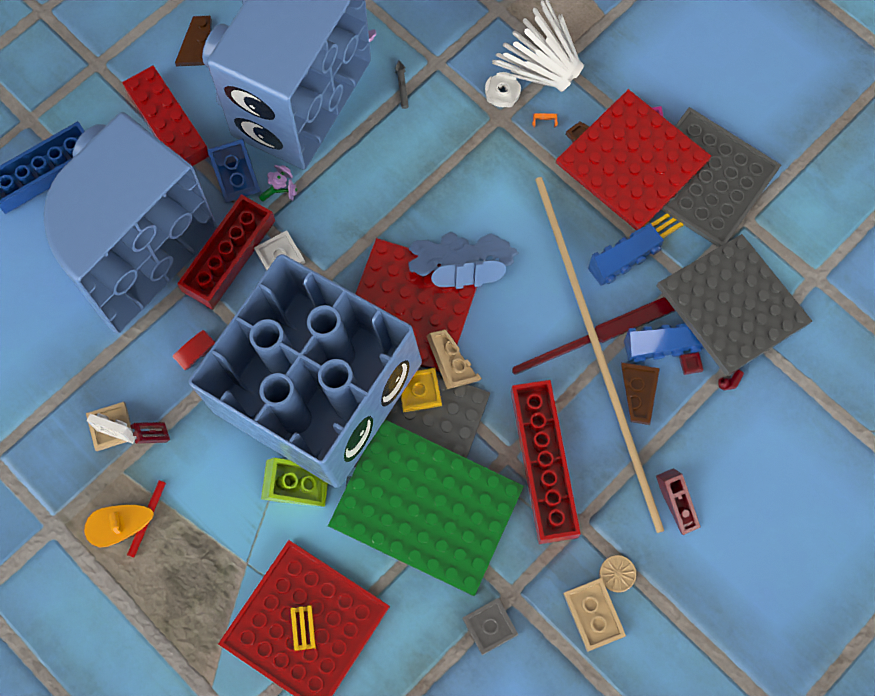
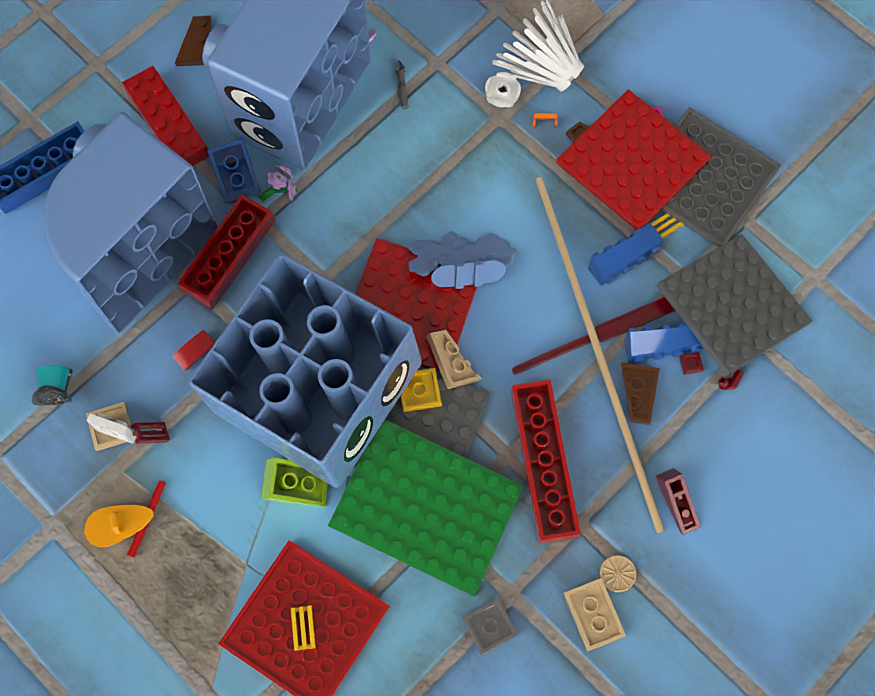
white plate [254,230,305,270] -> none
none -> hat [31,365,73,406]

